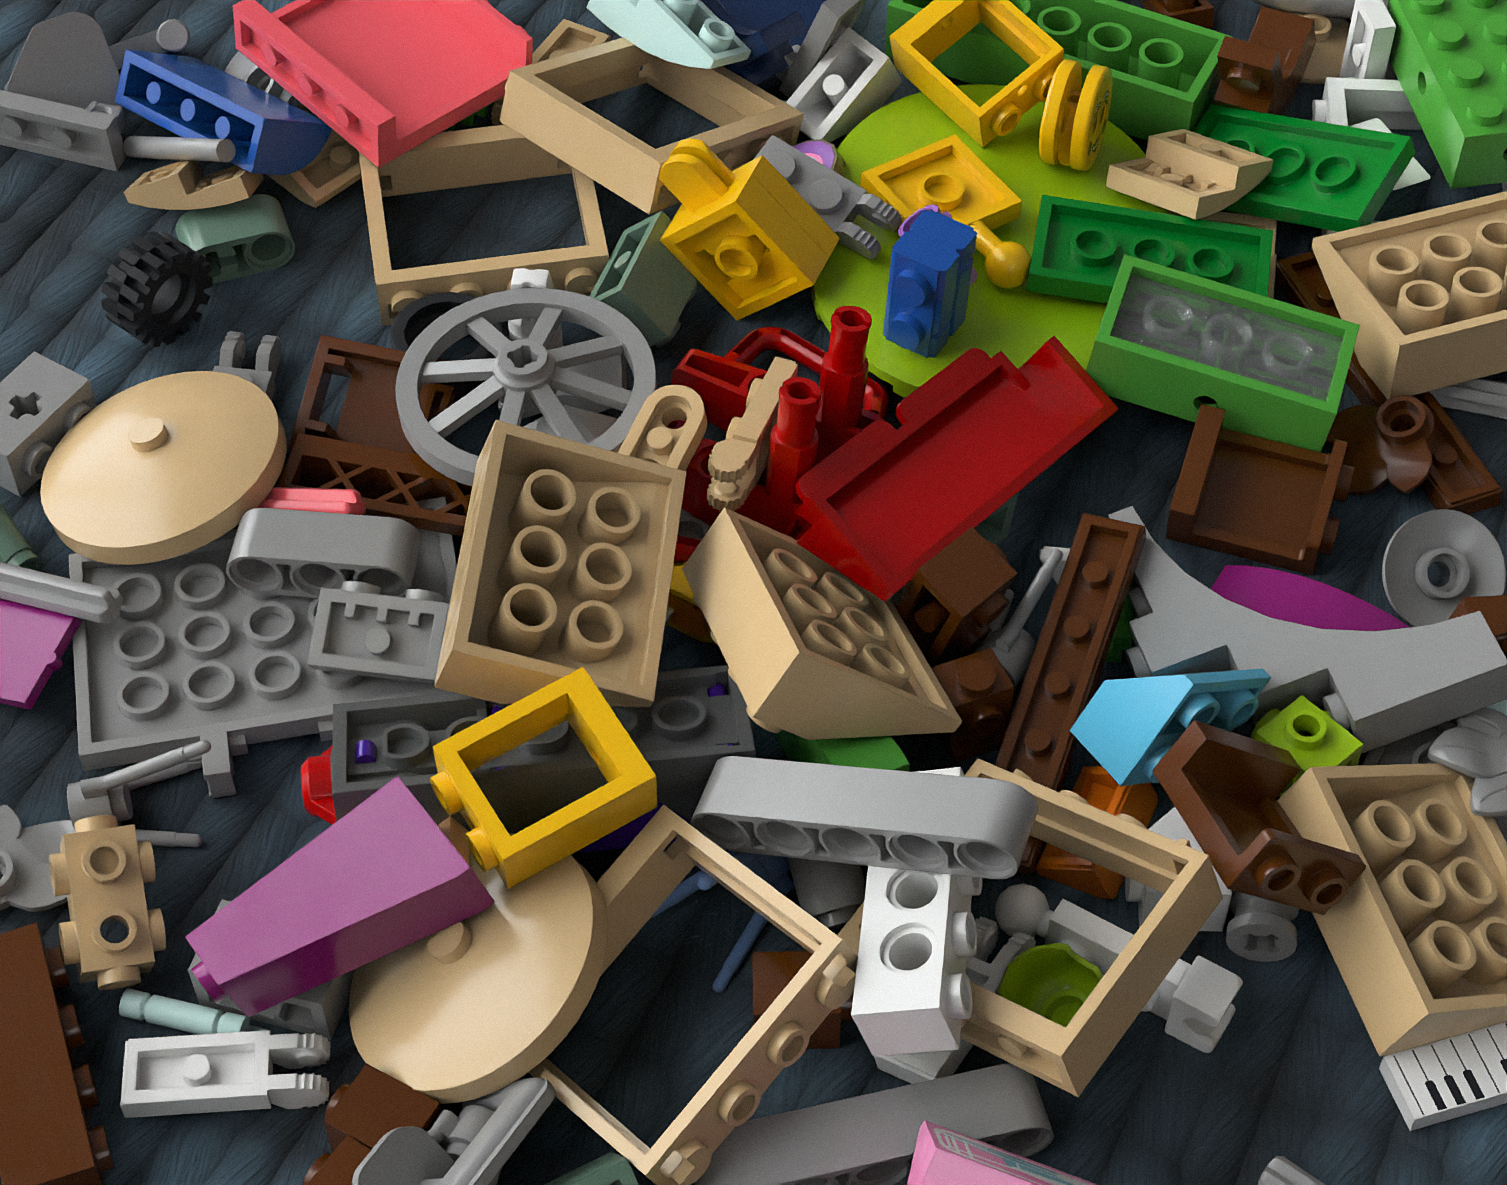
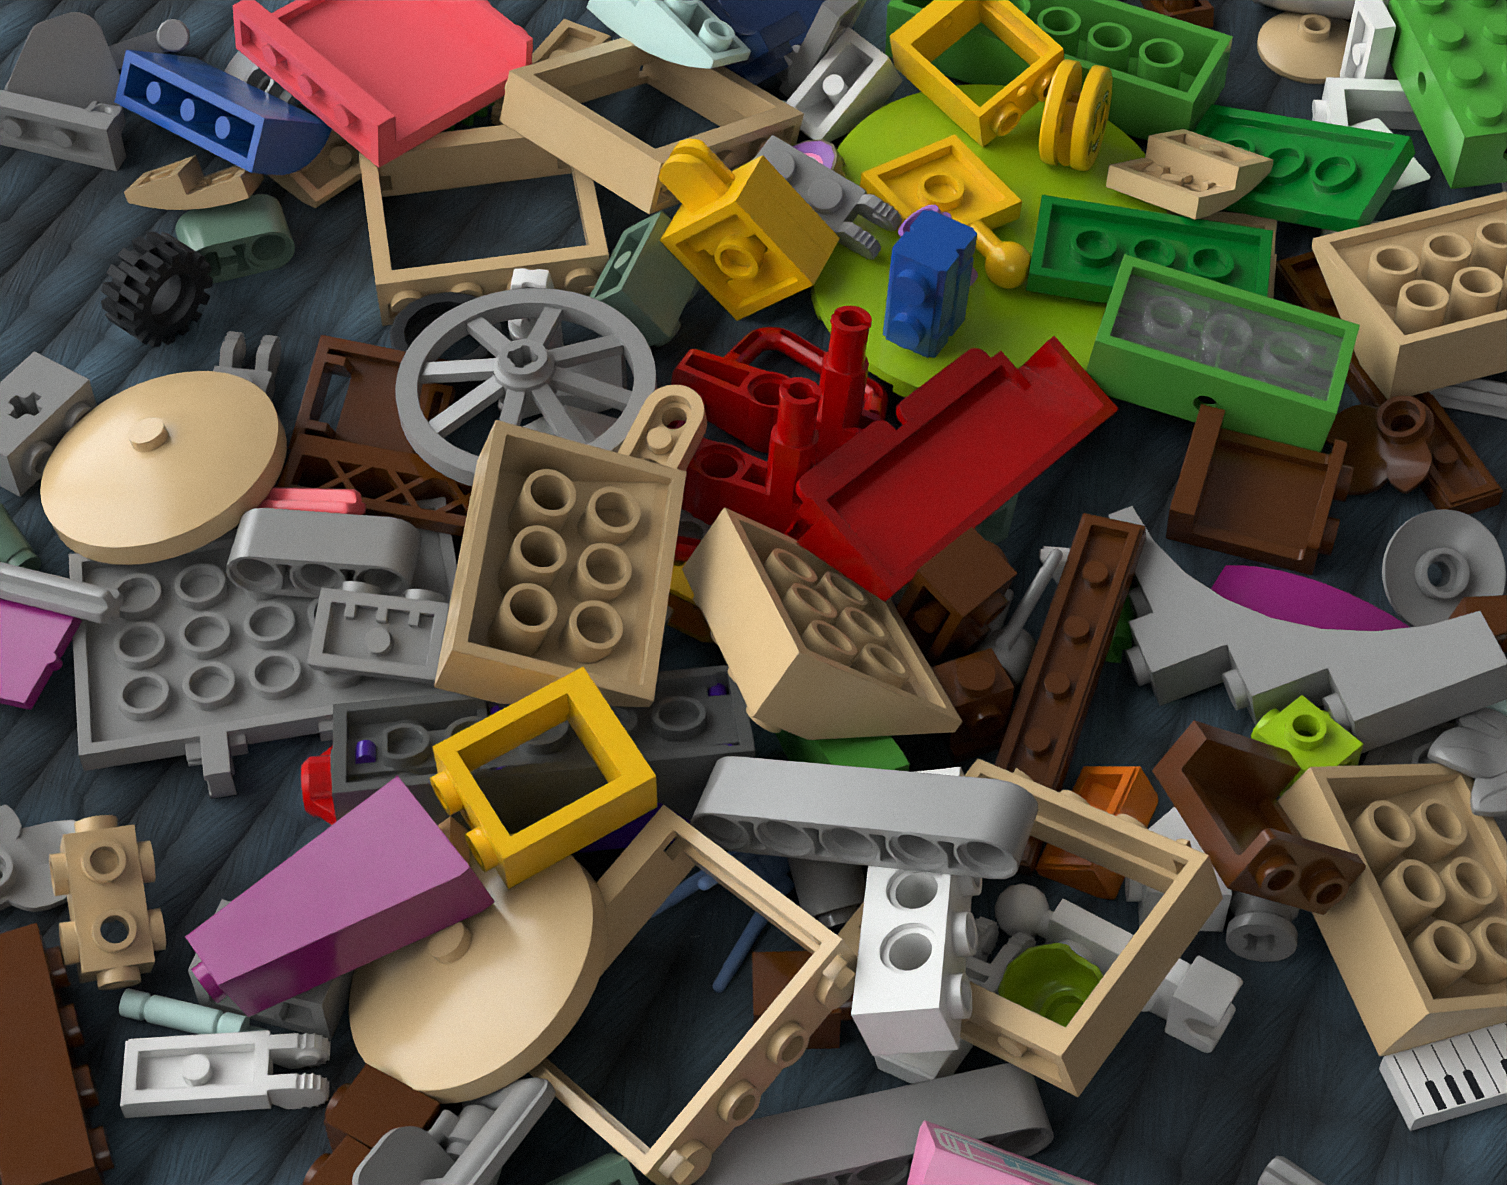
light grey plant [67,740,211,847] -> none
light grey bar [123,136,236,162] -> none
tan hinge [707,356,798,512] -> none
medium azure slope [1070,668,1272,786] -> none
reddish brown arch [1213,6,1316,116] -> none

